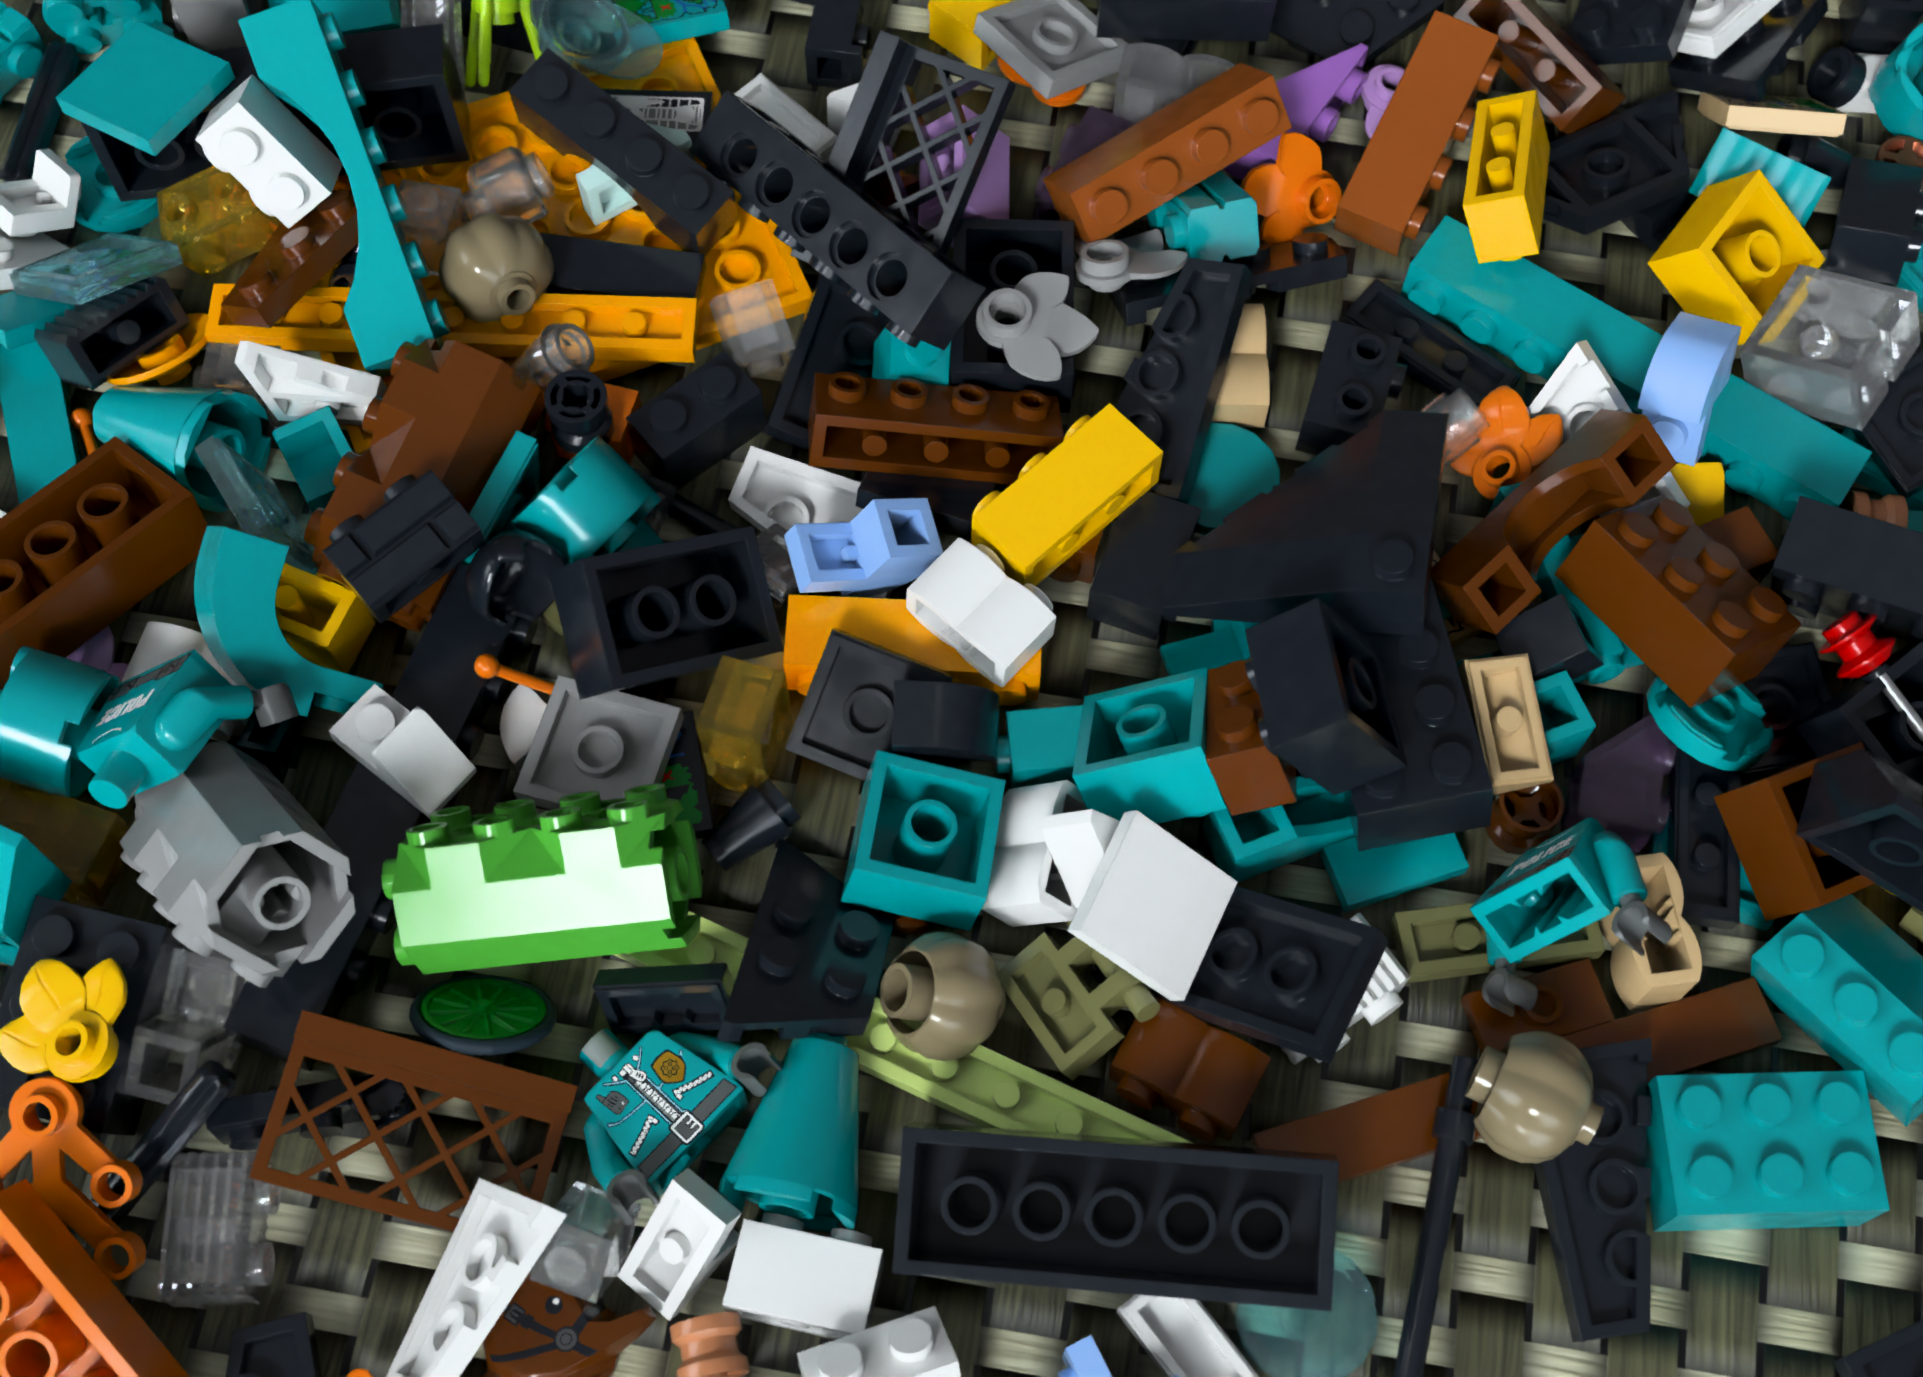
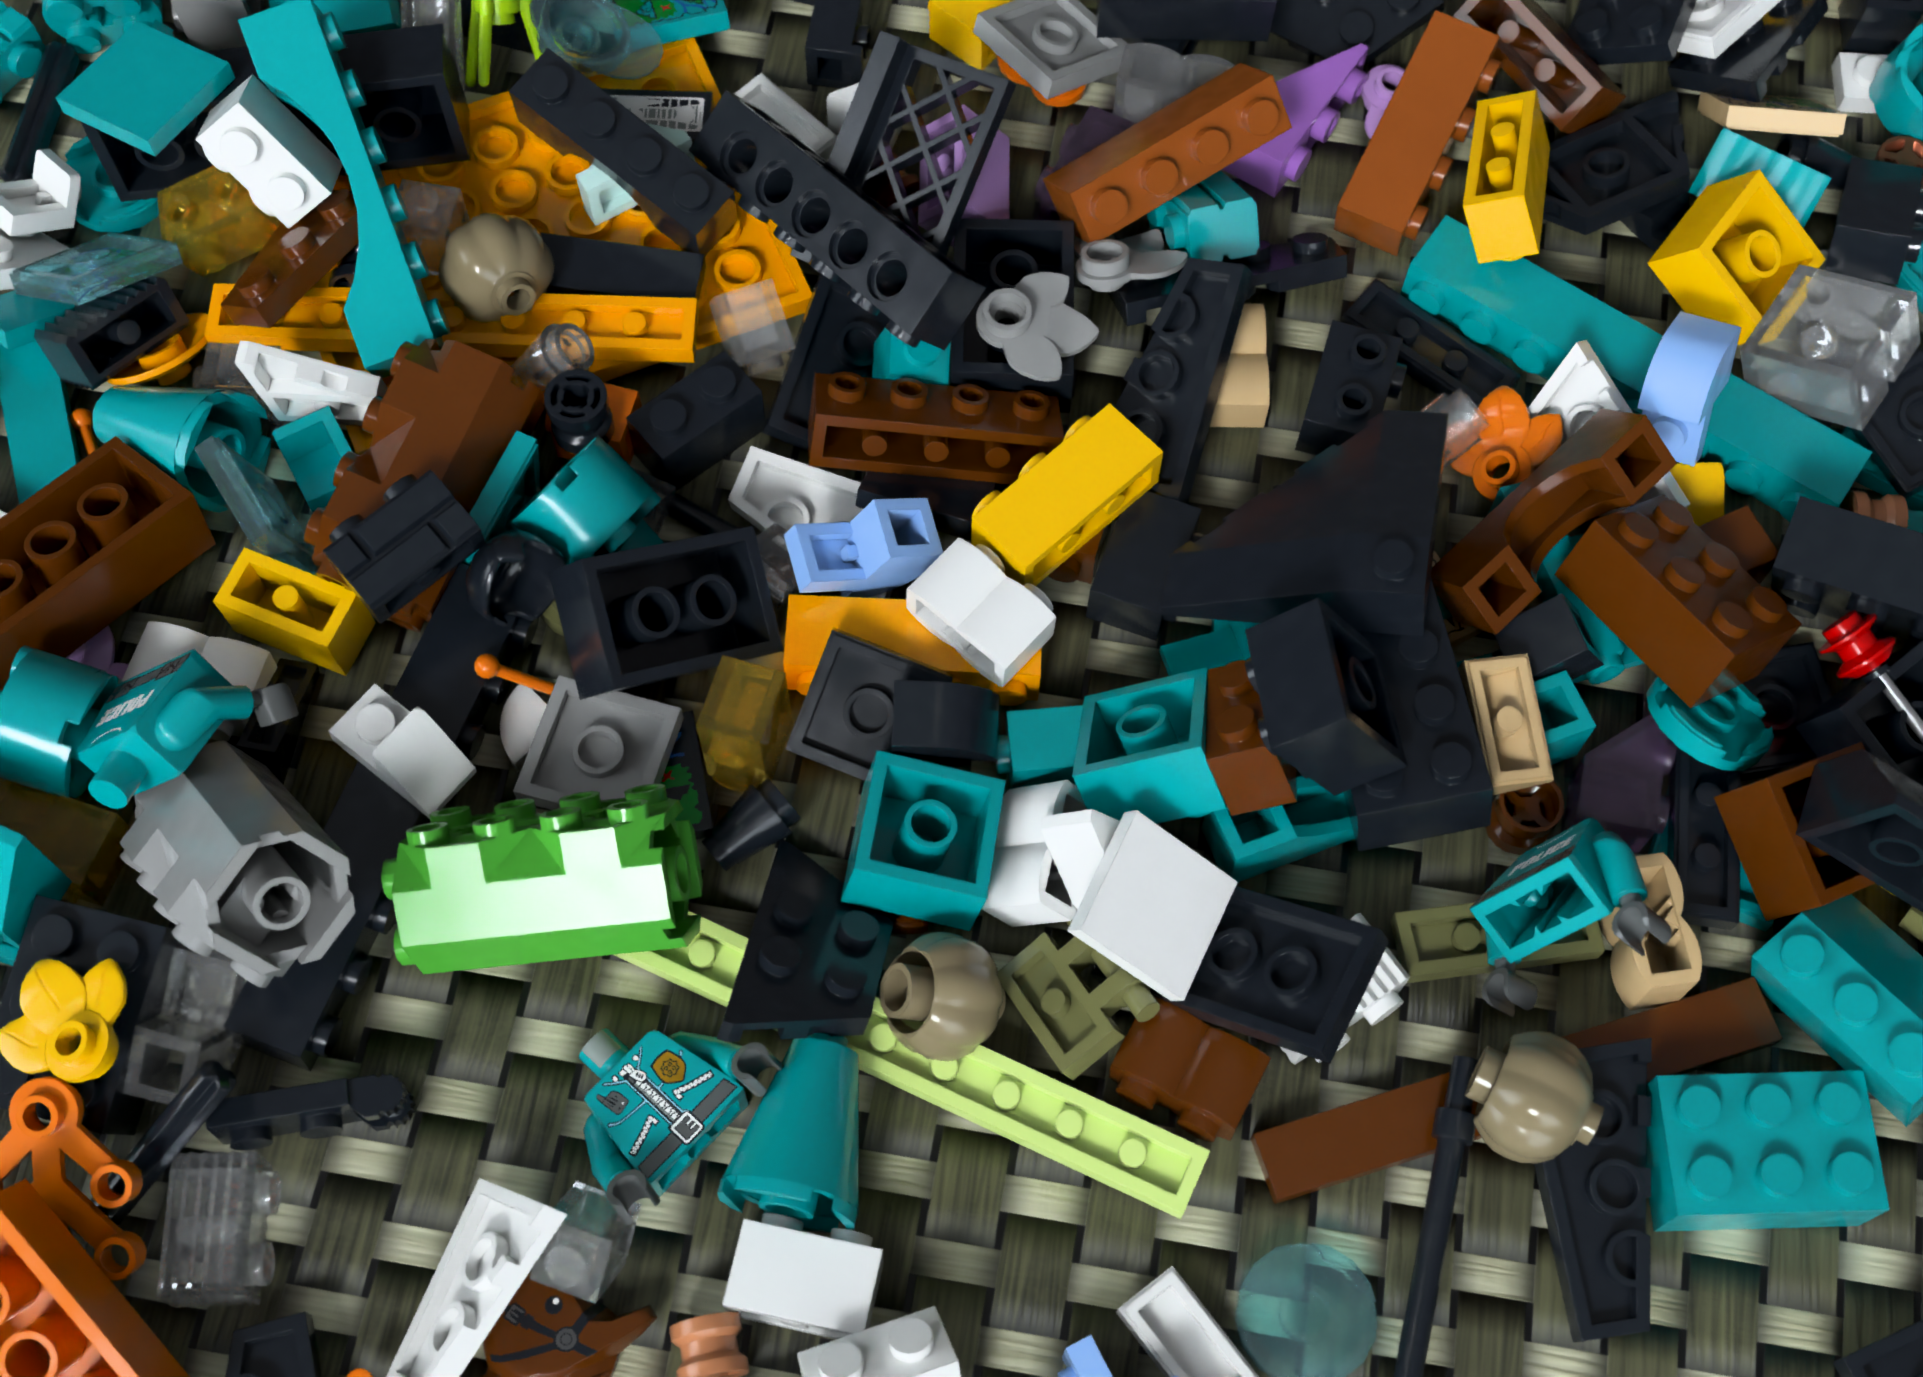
teal arch [194,526,384,717] -> none
reddish brown fence [248,1010,578,1232] -> none
green wheel [409,975,557,1055] -> none
clear head [462,146,556,223] -> none
black plate [593,963,734,1035] -> none
white slope [617,1168,742,1321] -> none
black brick [893,1122,1339,1311] -> none
teal tile [1188,423,1280,535] -> none
orange plate [1241,131,1342,245] -> none
teal tile [1320,833,1469,913] -> none
reddish brown plate [1460,958,1615,1054] -> none
black tile [1807,47,1867,108] -> none

